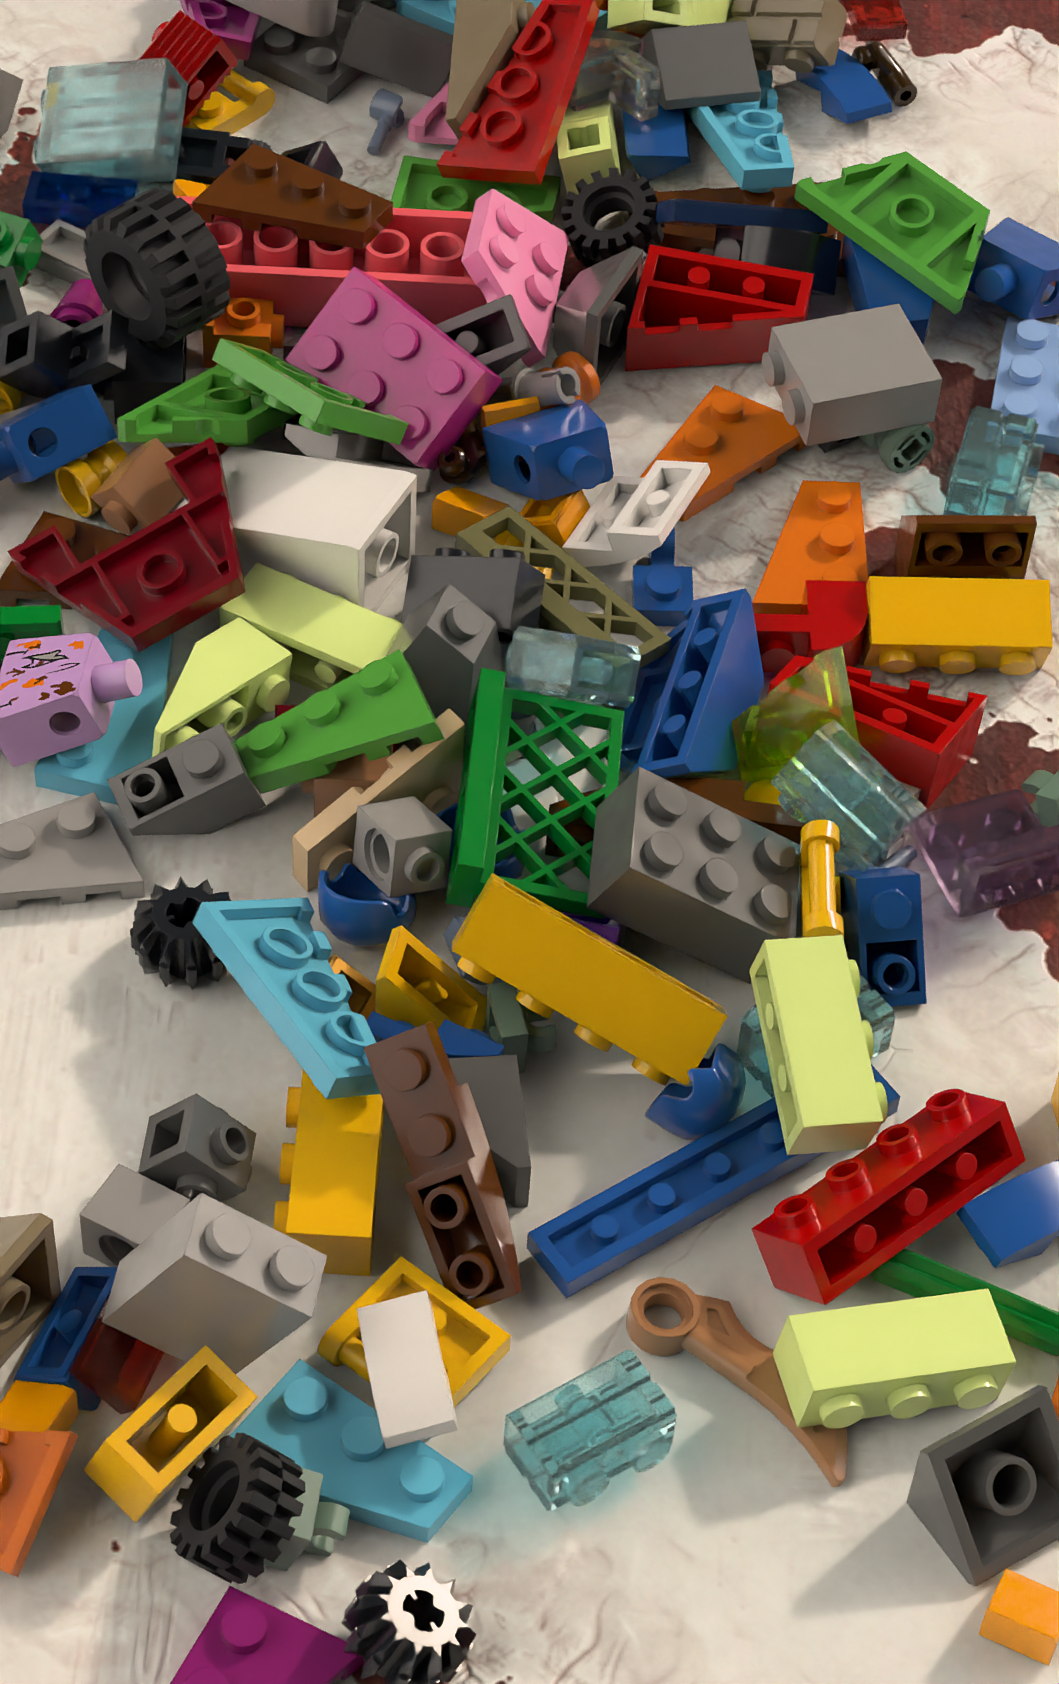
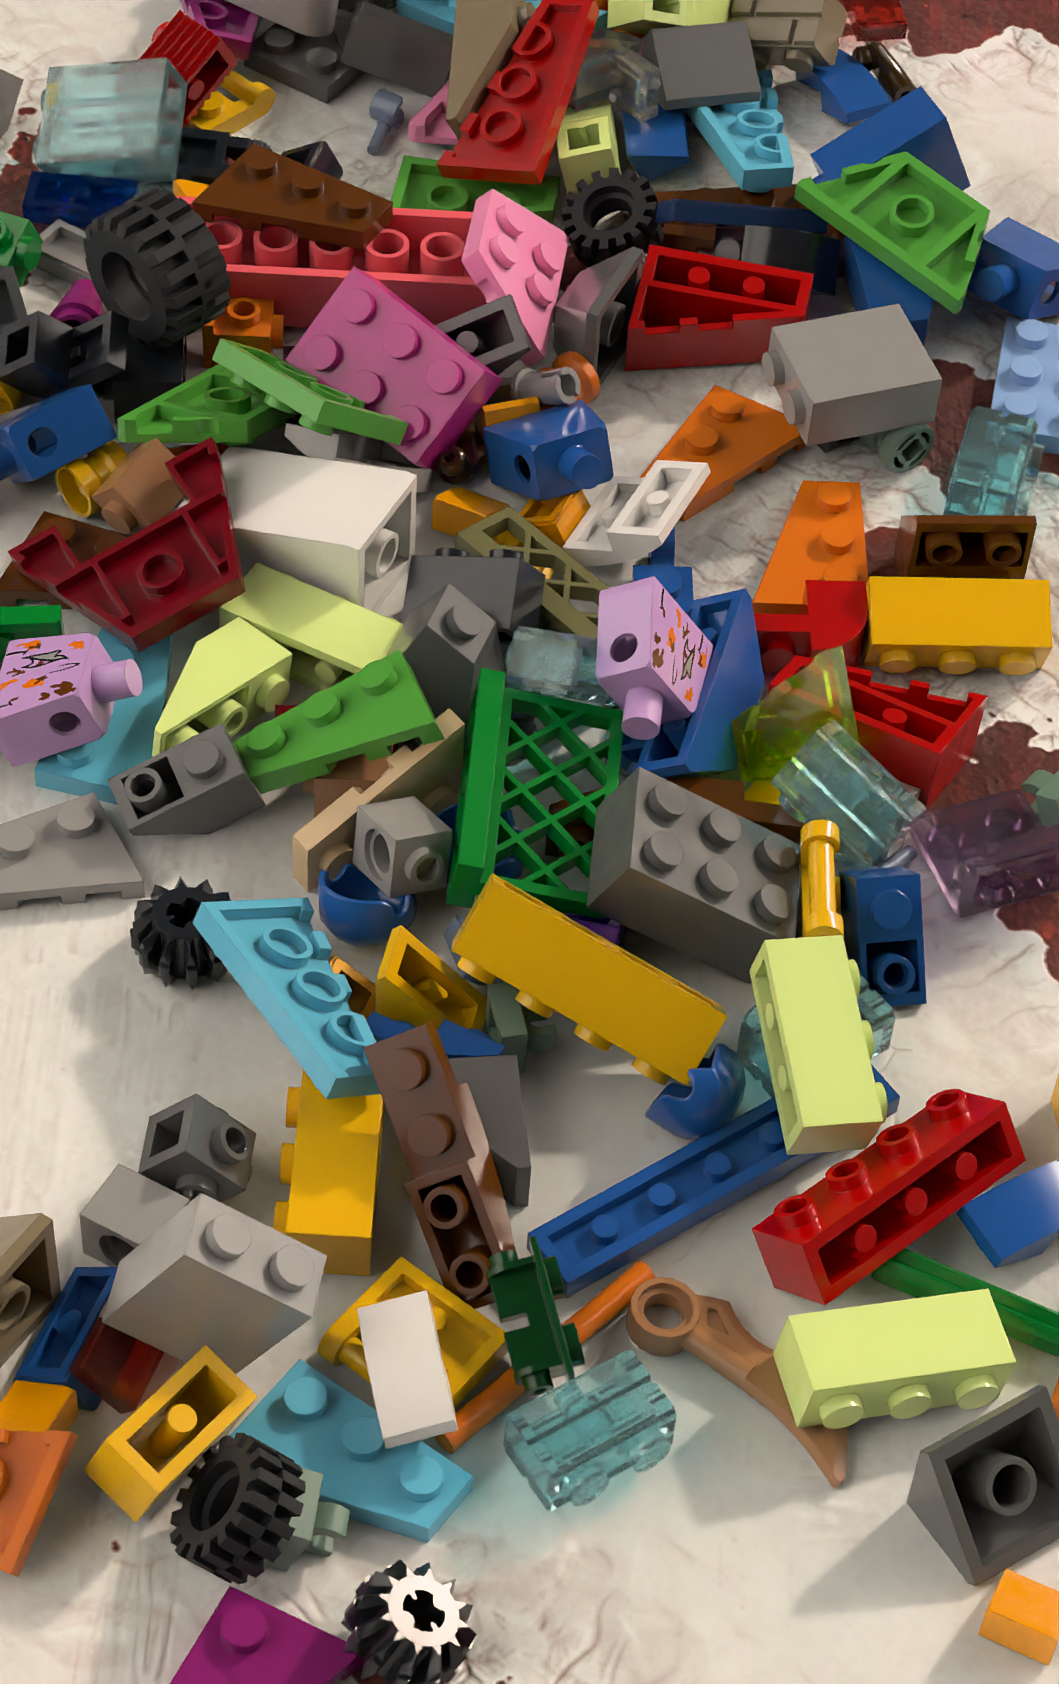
none -> orange bar [434,1261,655,1454]
none -> dark green hinge [486,1236,585,1396]
none -> lavender torso [596,576,713,740]
none -> blue slope [810,86,971,191]

